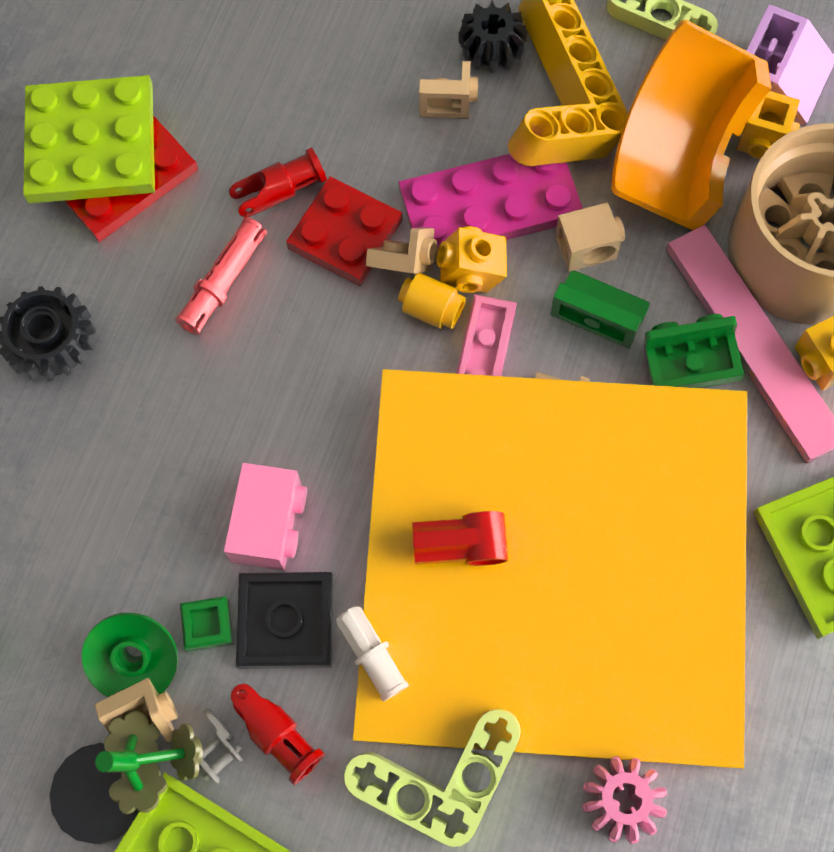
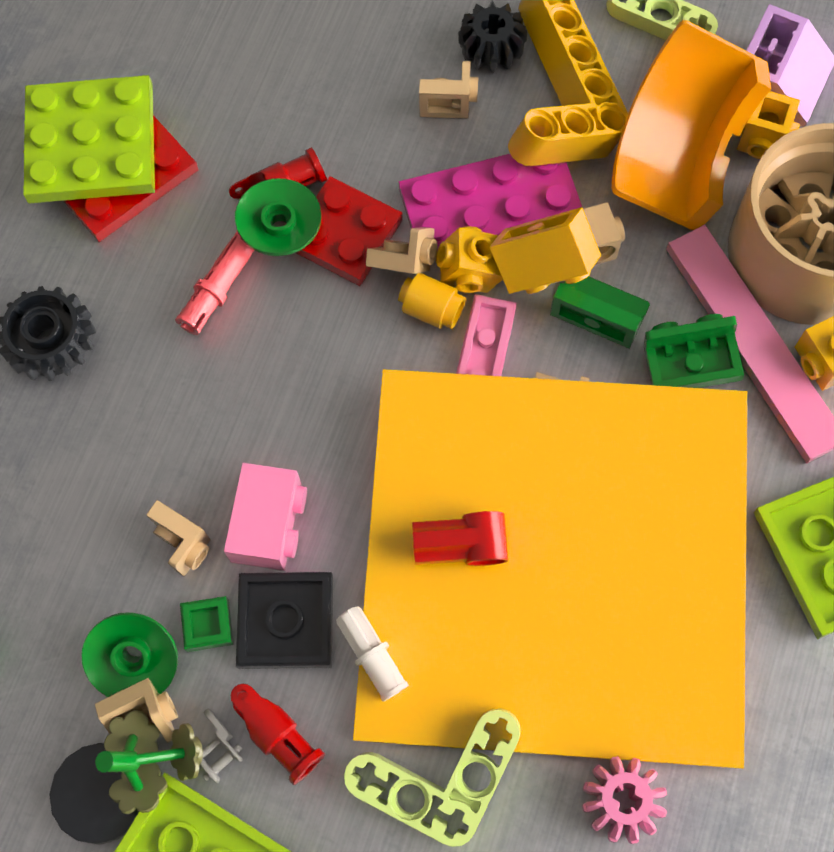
none -> tan bracket [146,500,211,576]
none -> green dish [235,178,321,256]
none -> yellow brick [489,207,601,294]

